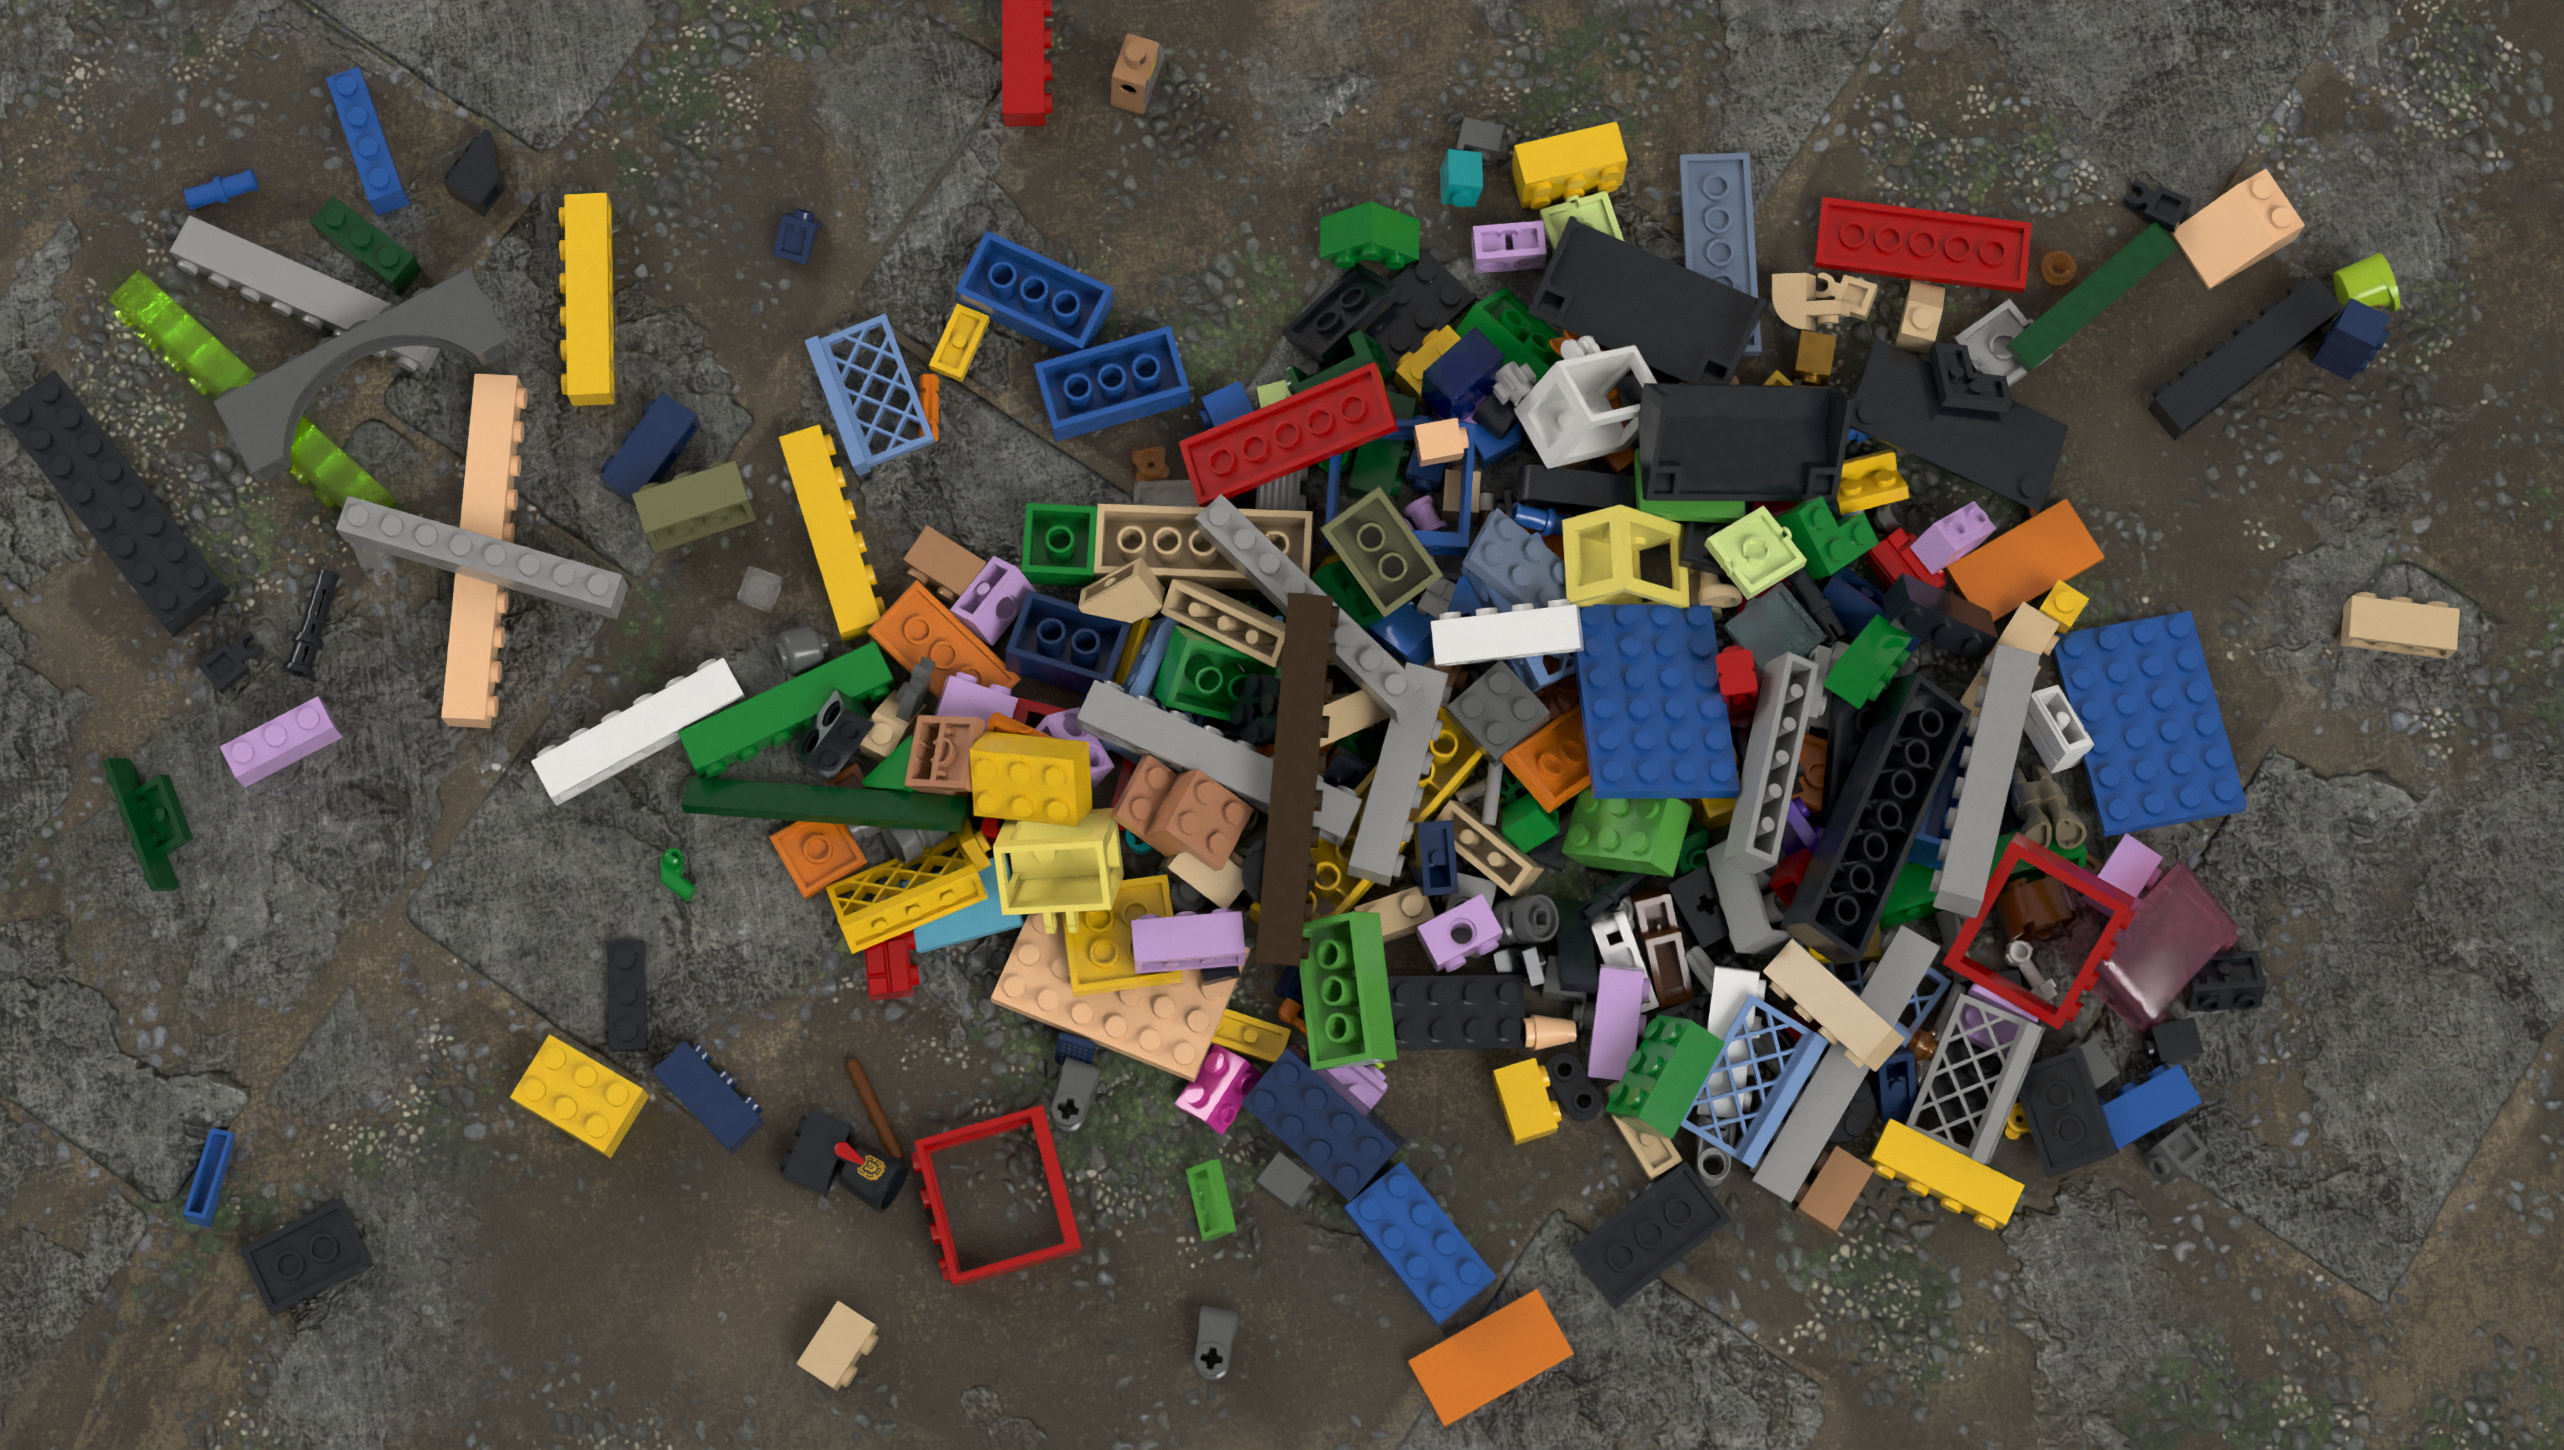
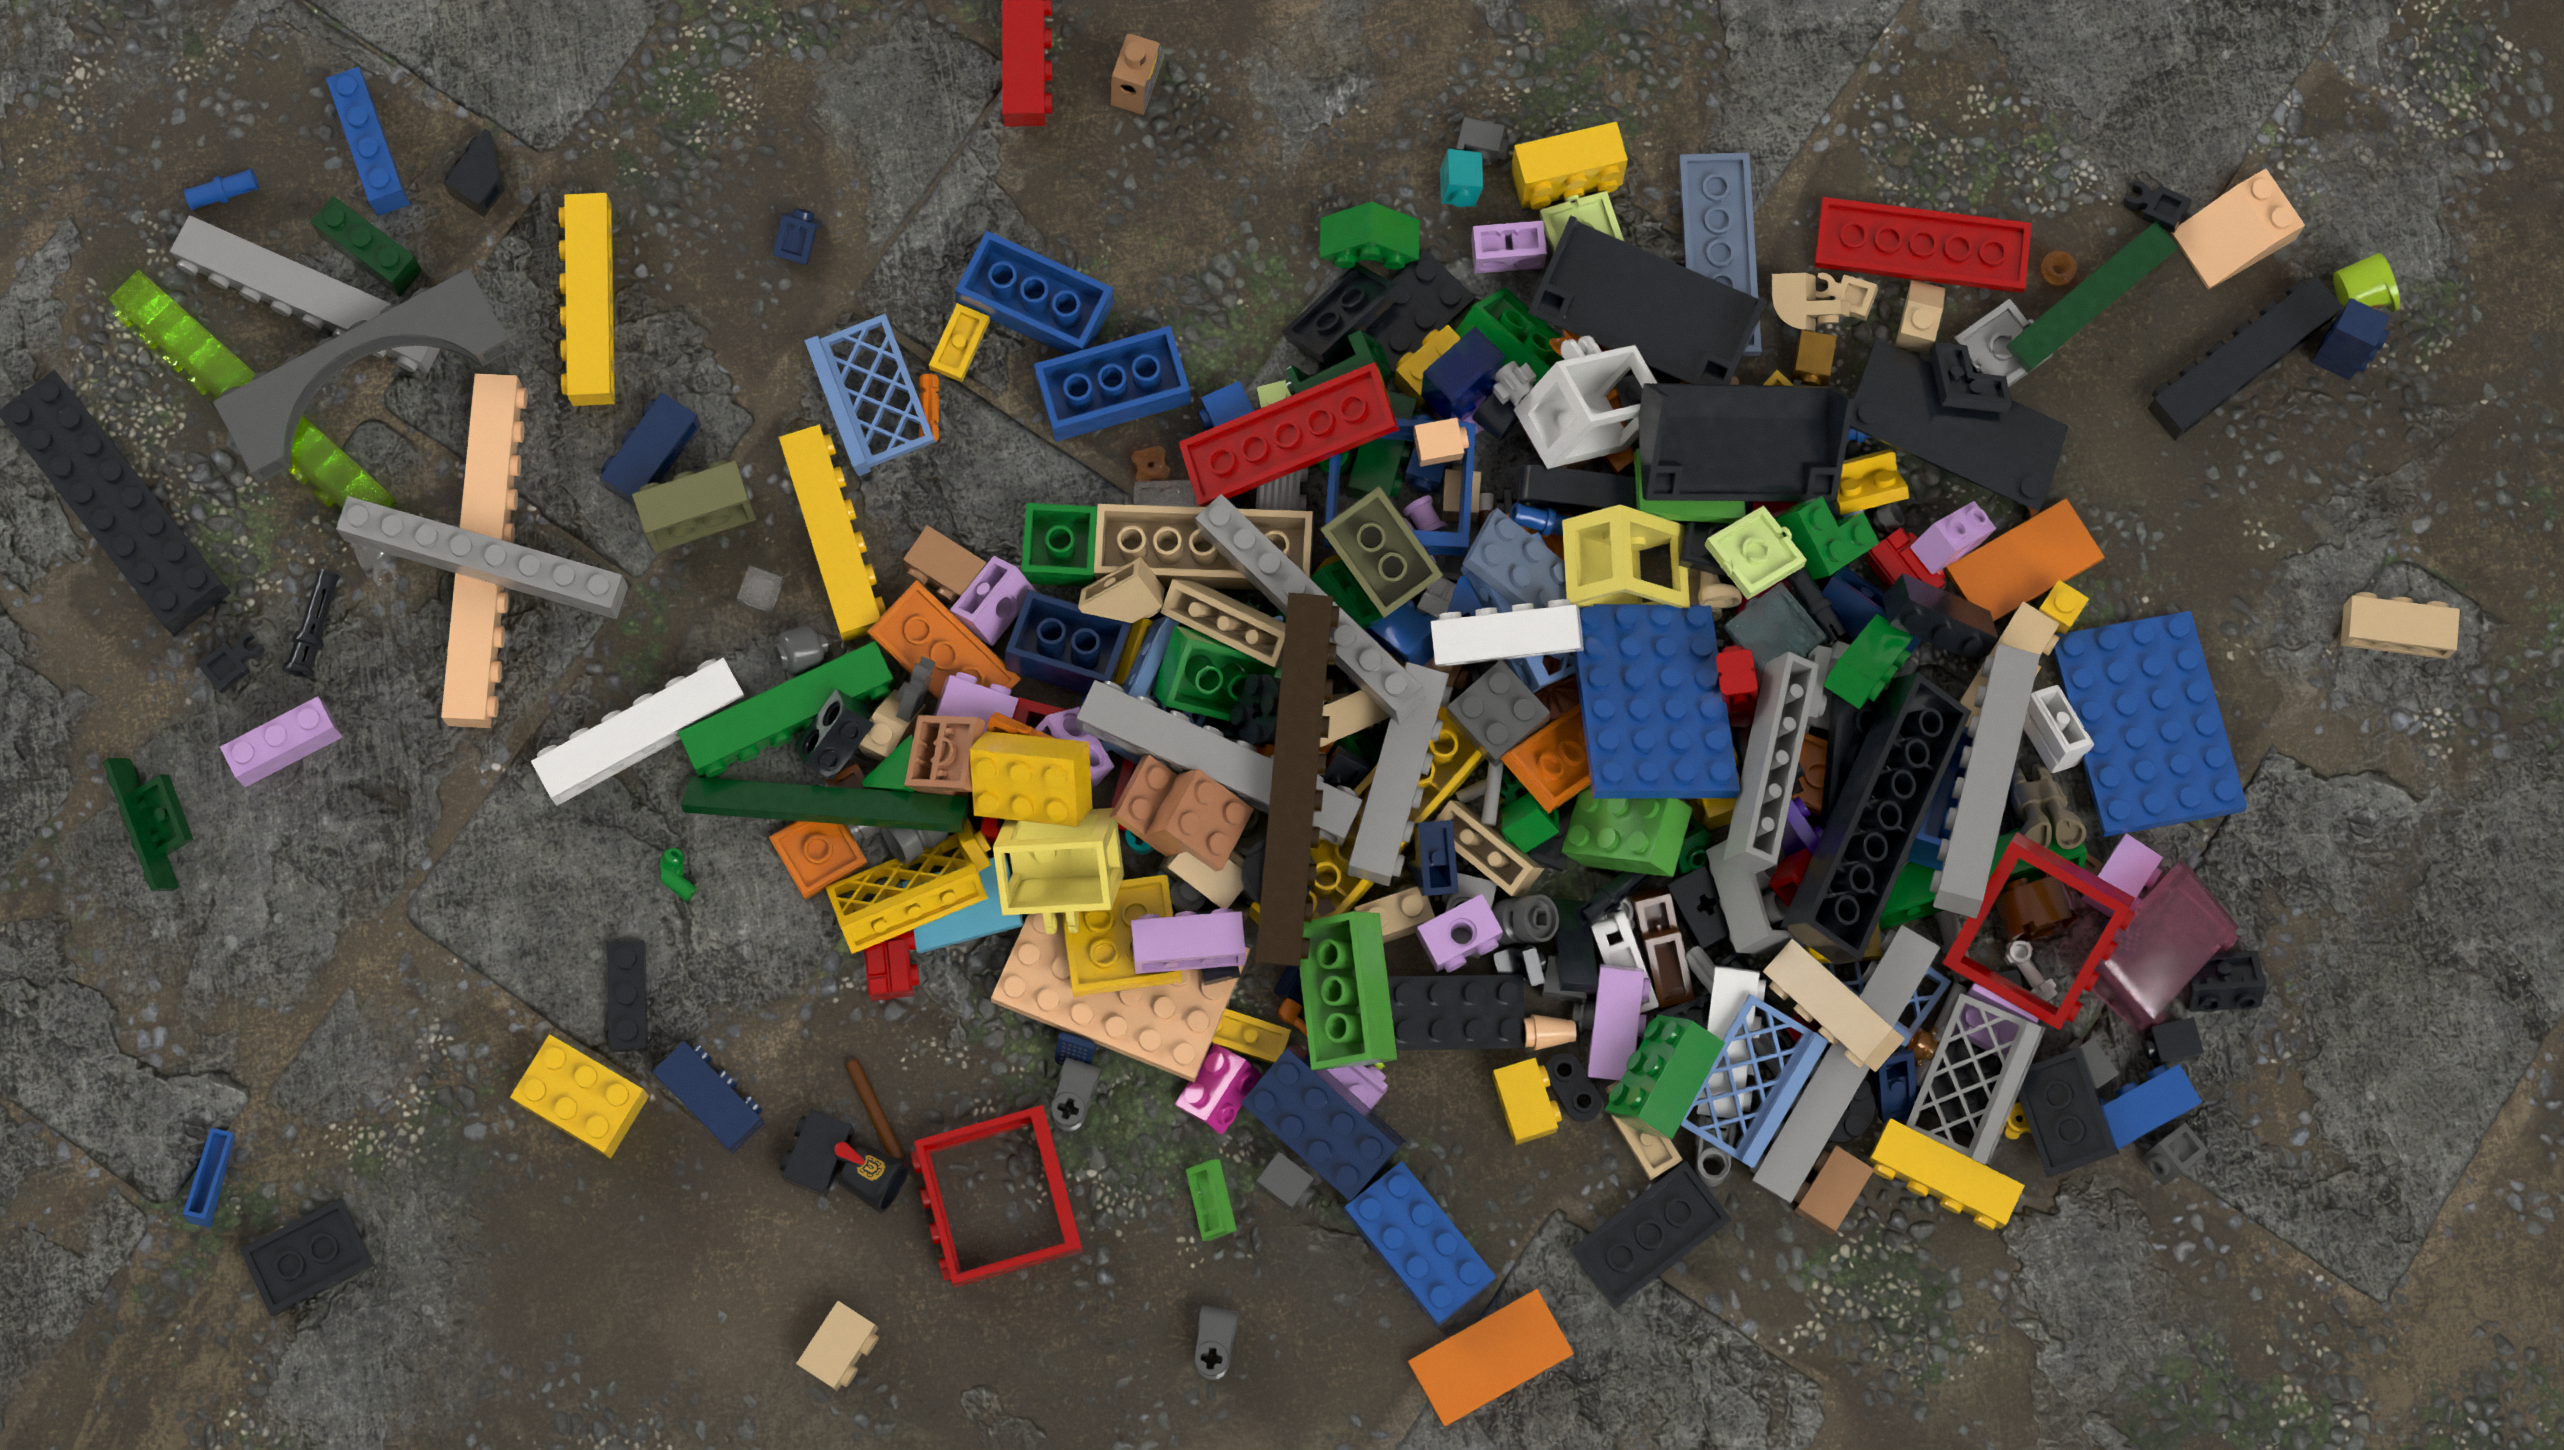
blue brick [1474,422,1523,470] -> none

